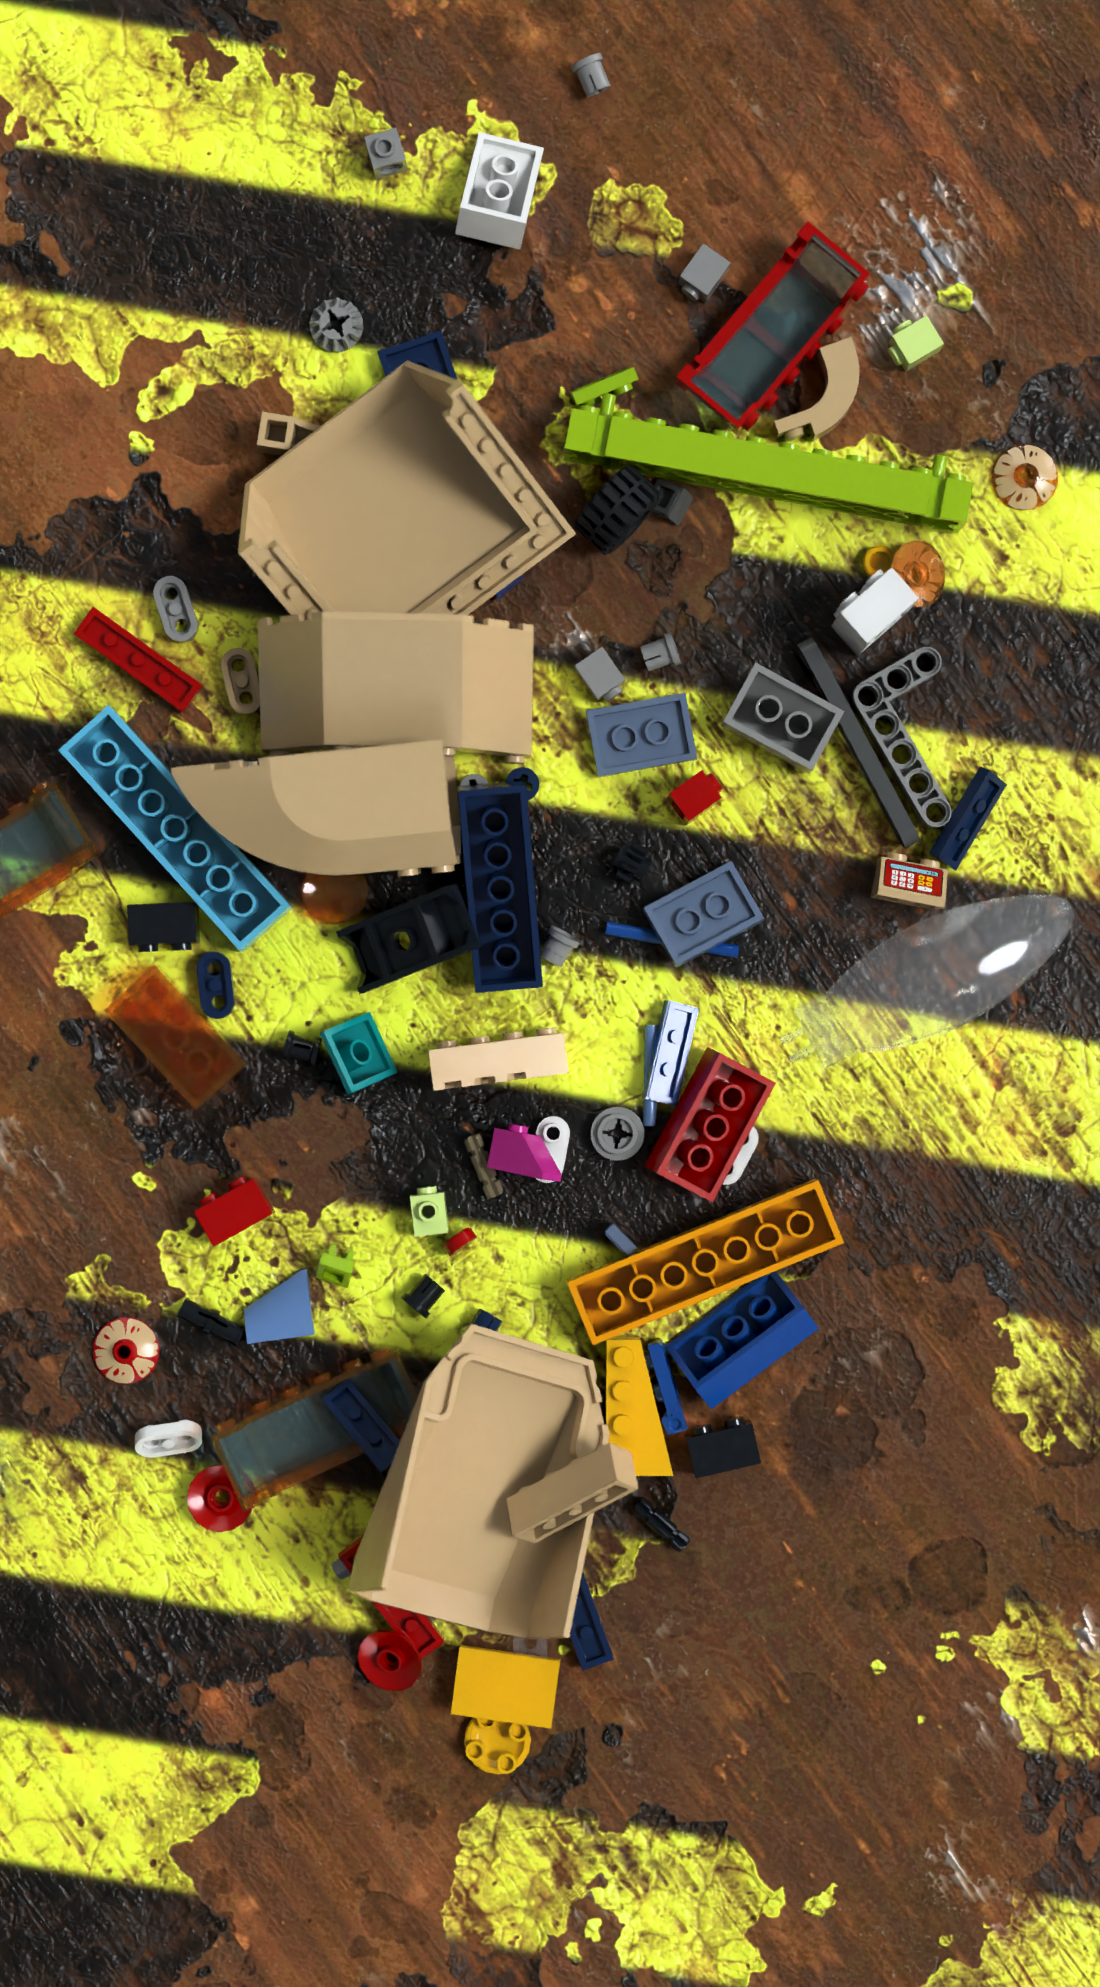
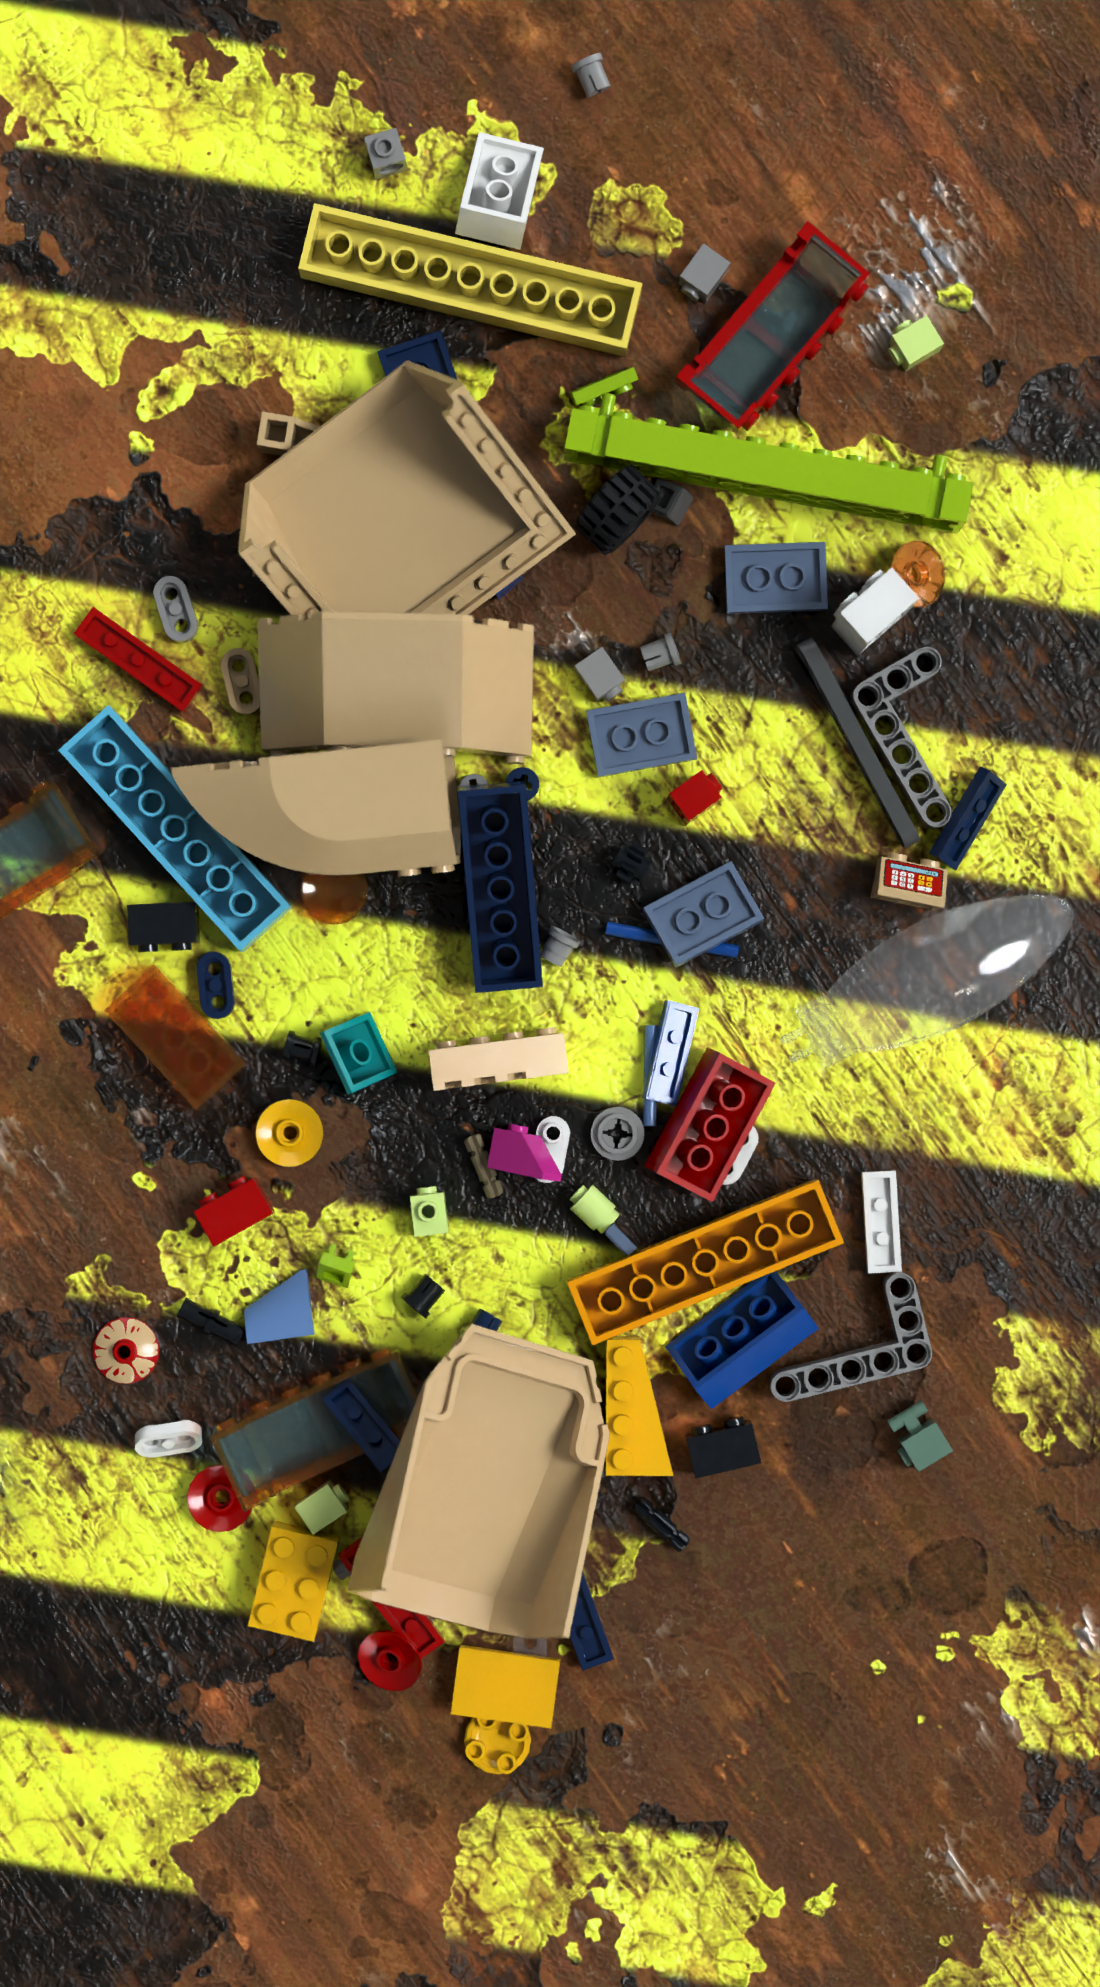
light grey gear [309,297,363,352] -> none
black piece [336,883,481,995] -> none
red tile [443,1227,477,1257] -> none
tan brick [506,1443,639,1544] -> none
blue hinge [644,1338,688,1435] -> none
light grey slope [721,663,845,774] -> none
tan arch [772,337,859,442] -> none
yellow tile [862,545,895,578] -> none
tan dish [991,444,1058,511] -> none
none -> yellow brick [248,1521,340,1642]
none -> yellow dish [256,1099,323,1167]
none -> yellowish green brick [294,1480,349,1535]
none -> light yellow brick [298,203,643,357]
none -> yellowish green brick [569,1184,620,1234]
none -> sand blue plate [724,542,828,614]
none -> light grey beam [768,1272,932,1402]
none -> white plate [861,1170,902,1274]
none -> sand green brick [887,1400,953,1472]

